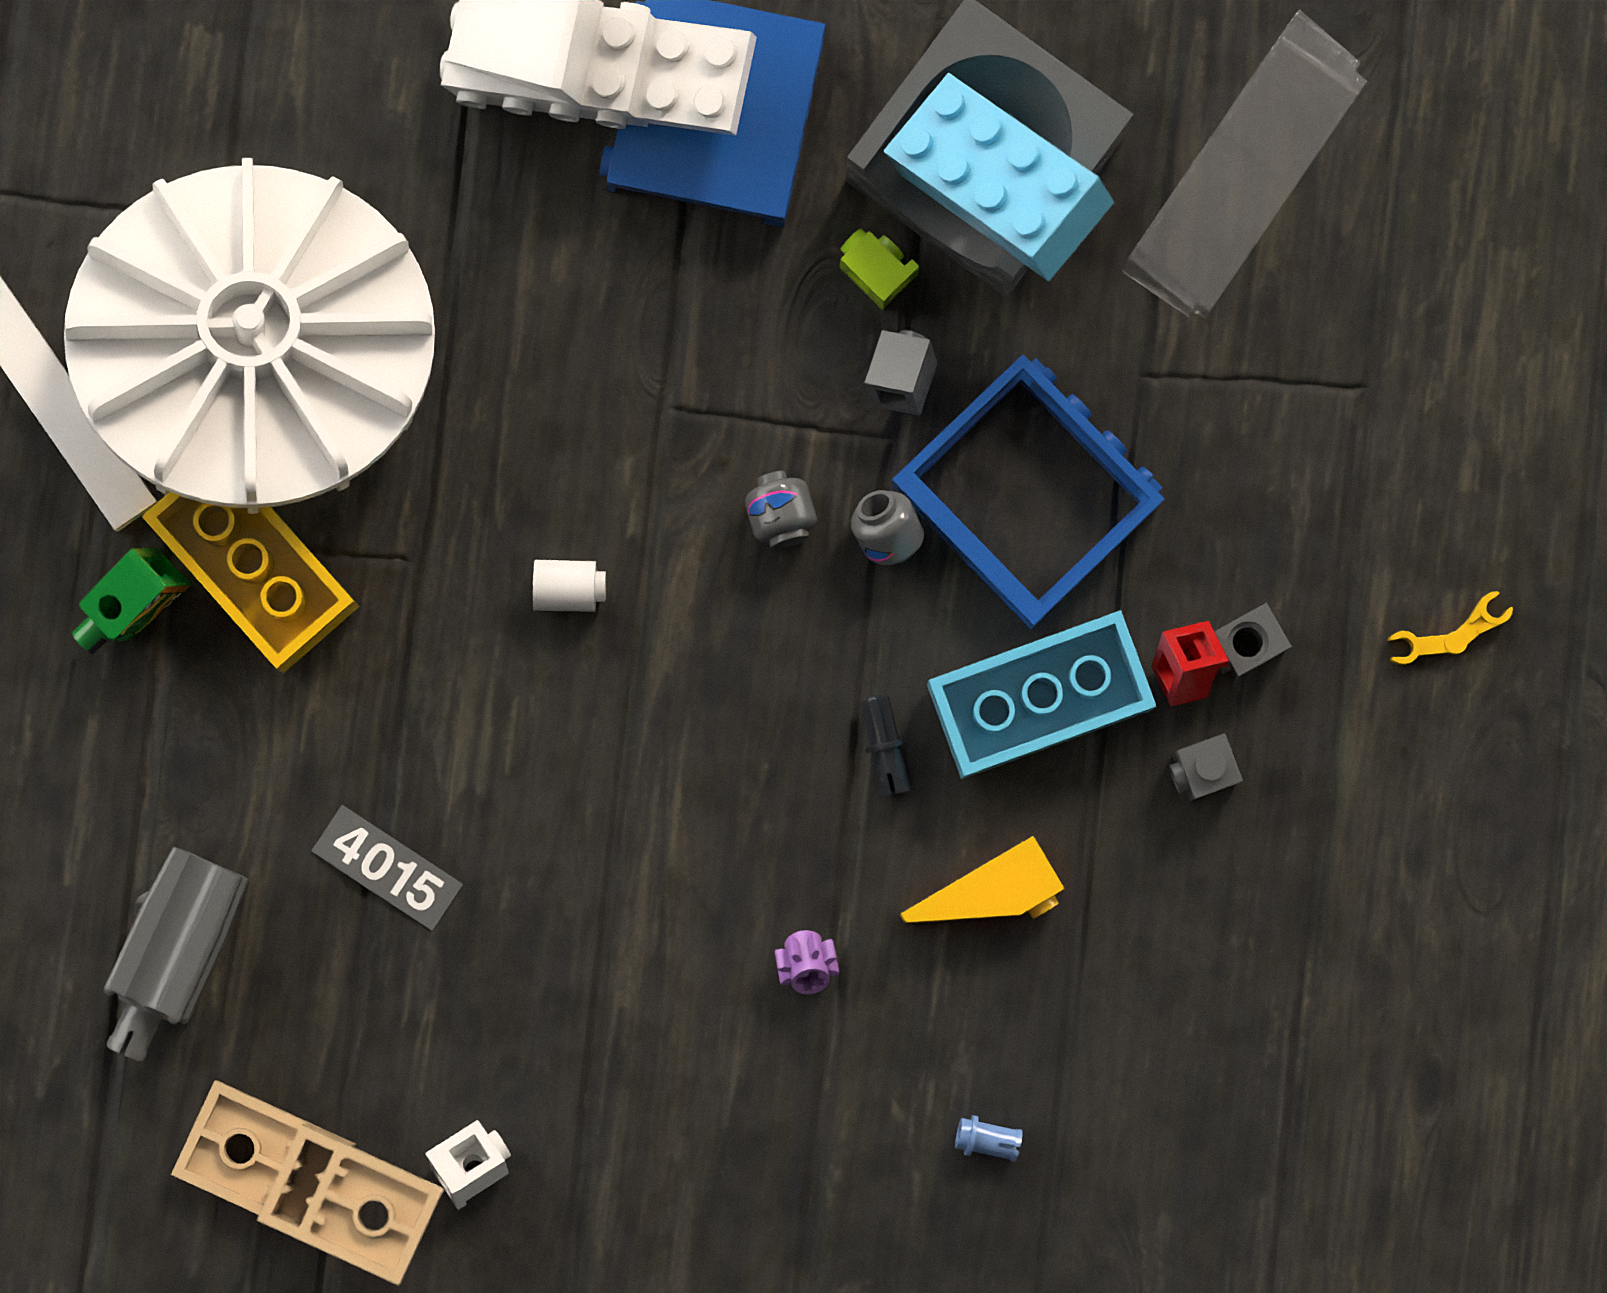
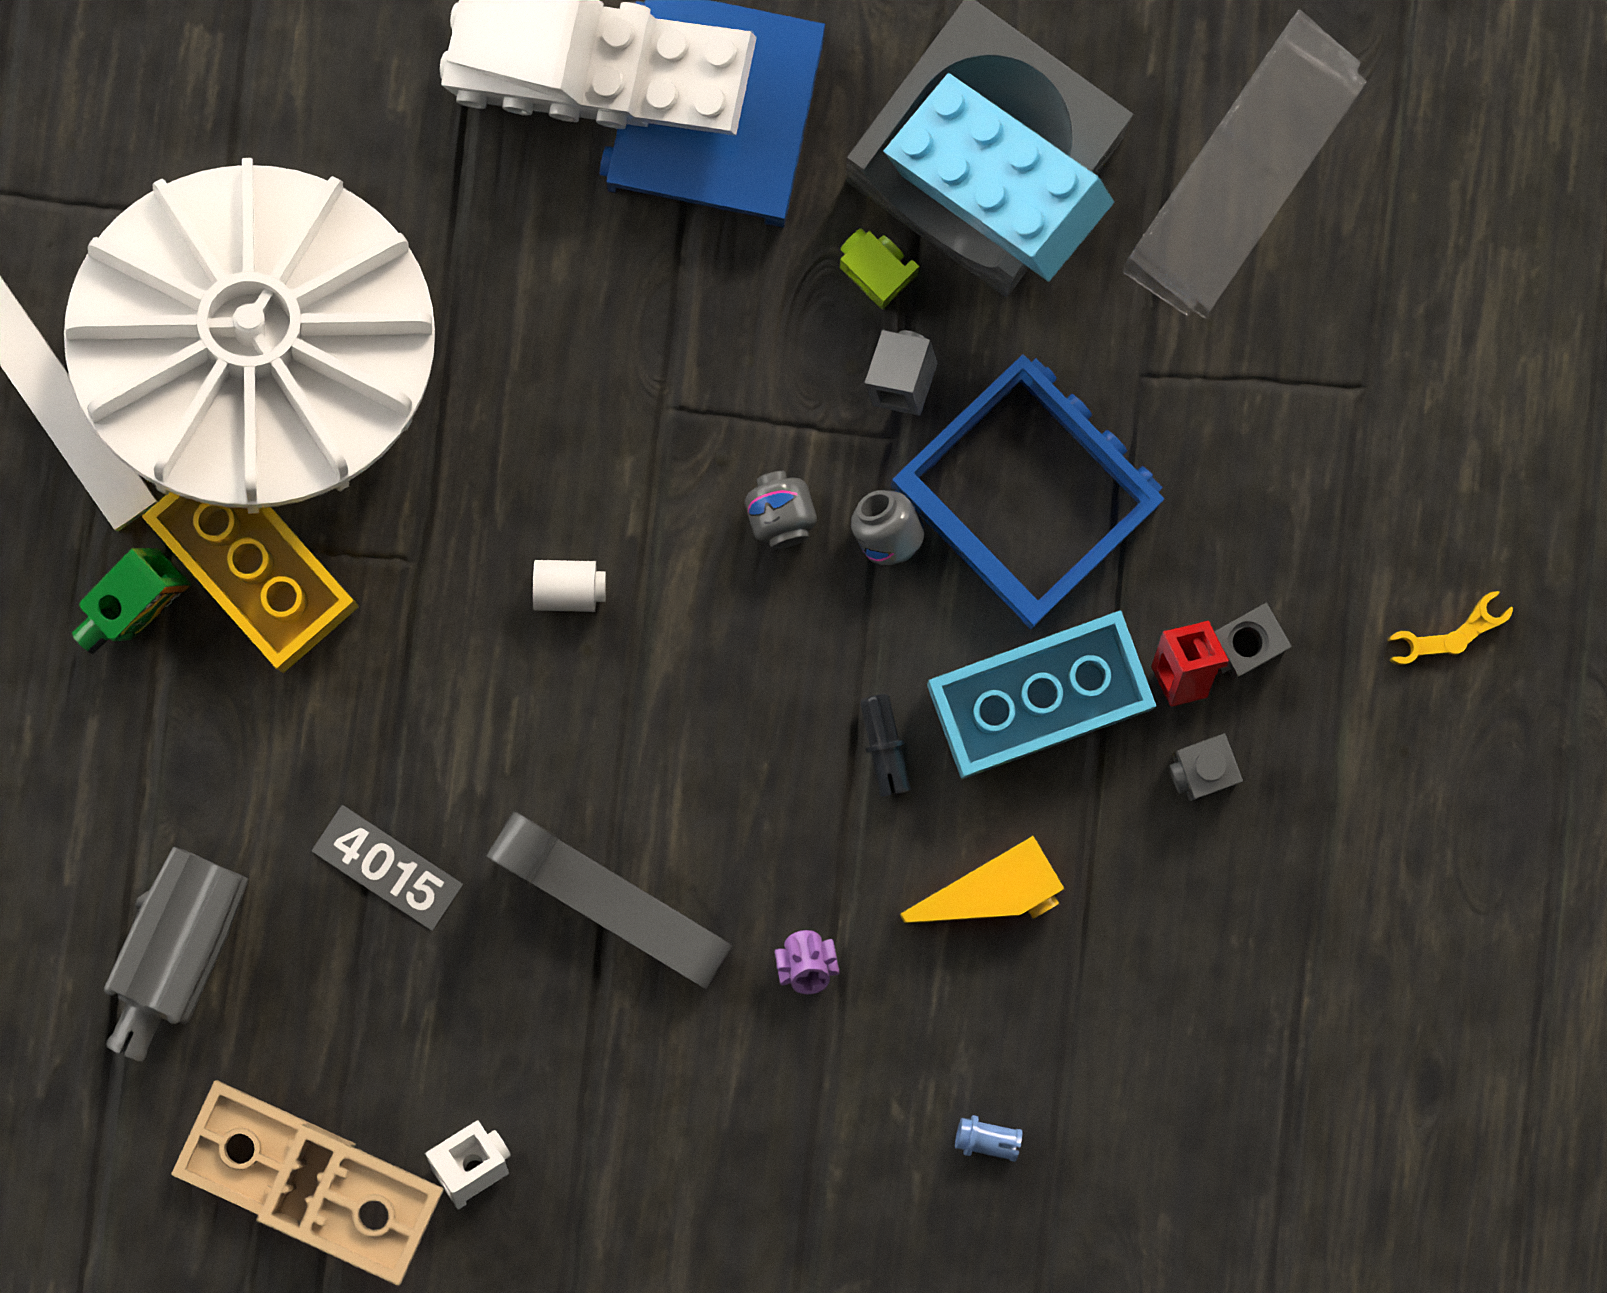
none -> dark grey beam [487,812,733,989]

